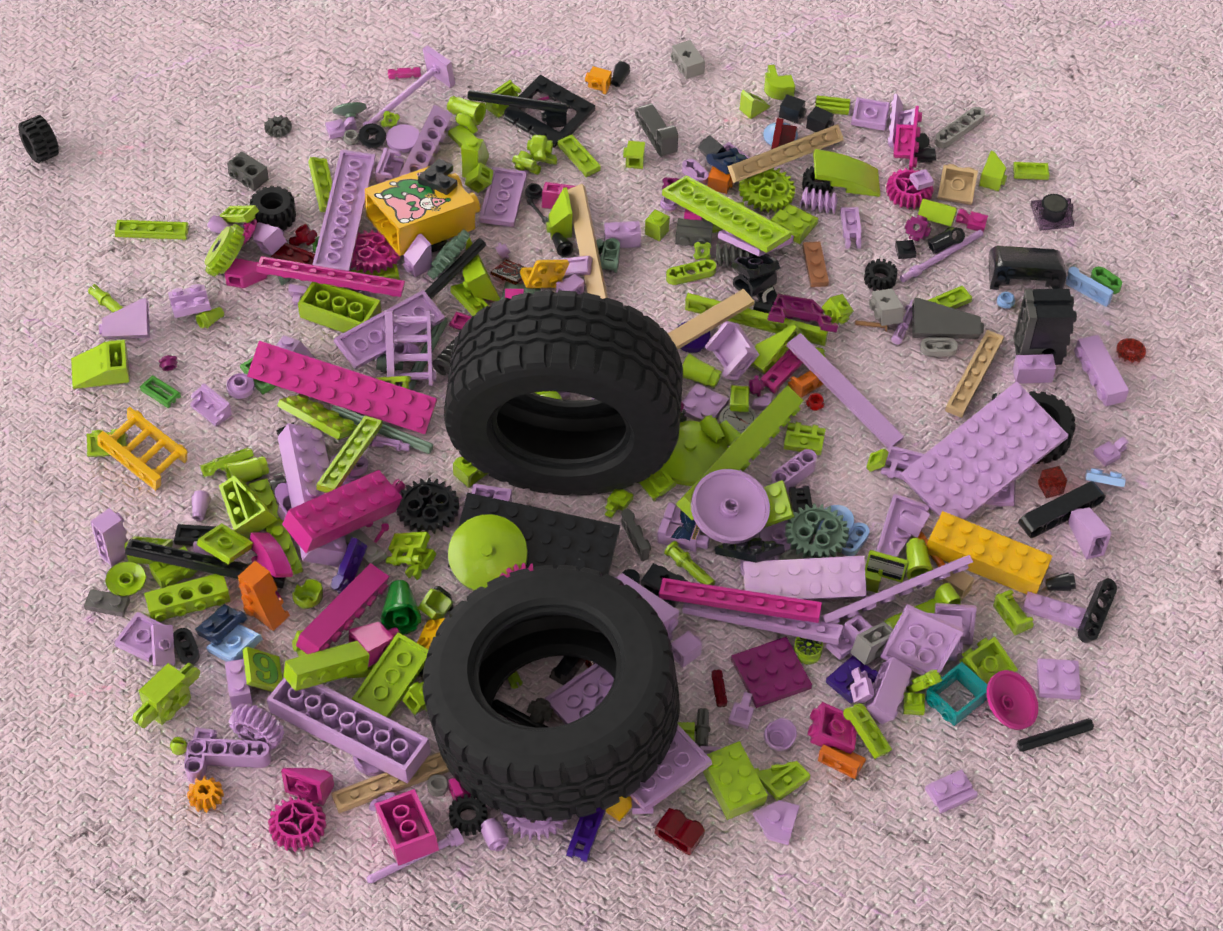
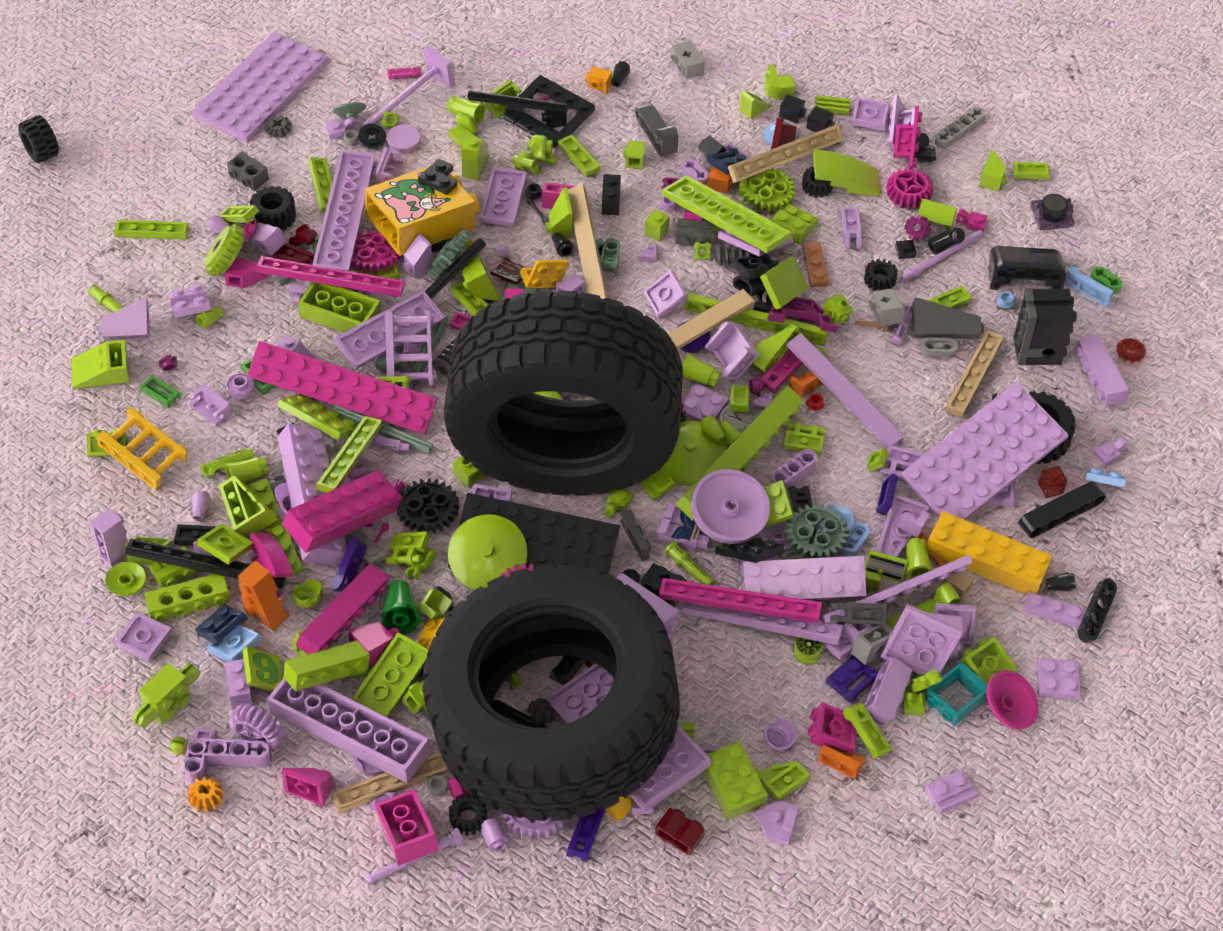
flat silver plate [84,589,130,617] -> none
lavender plate [151,625,175,666] -> none
black plate [173,628,200,665] -> none
dark pink gear [268,795,327,853] -> none
lavender brick [398,105,452,177] -> none
lime brick [465,162,493,193] -> none
lavender tile [557,256,592,278] -> none
lavender brick [604,221,641,248] -> none
lime beam [666,259,716,285] -> none
lavender brick [671,631,702,668] -> none
dark grey axle [695,708,711,747] -> none
dark red axle [711,669,728,708] -> none
lavender plate [728,692,754,729] -> none
magenta plate [731,636,812,708] -> none
lavender piece [800,187,838,214] -> none
lavender plate [850,667,875,704] -> none
lavender plate [909,169,934,190] -> none
tan plate [937,164,978,205] -> none
lime hinge [993,590,1034,636] -> none
lavender brick [1013,354,1056,384] -> none
black axle [1017,718,1094,752] -> none
lavender slope [1068,507,1112,560] -> none
none -> lavender plate [191,32,328,142]
none -> black brick [602,174,621,215]
none -> lavender tile [639,244,657,262]
none -> lavender plate [642,269,688,319]
none -> lime tile [760,255,808,310]
none -> dark grey hinge [830,602,887,624]
none -> dark purple tile [876,474,898,515]

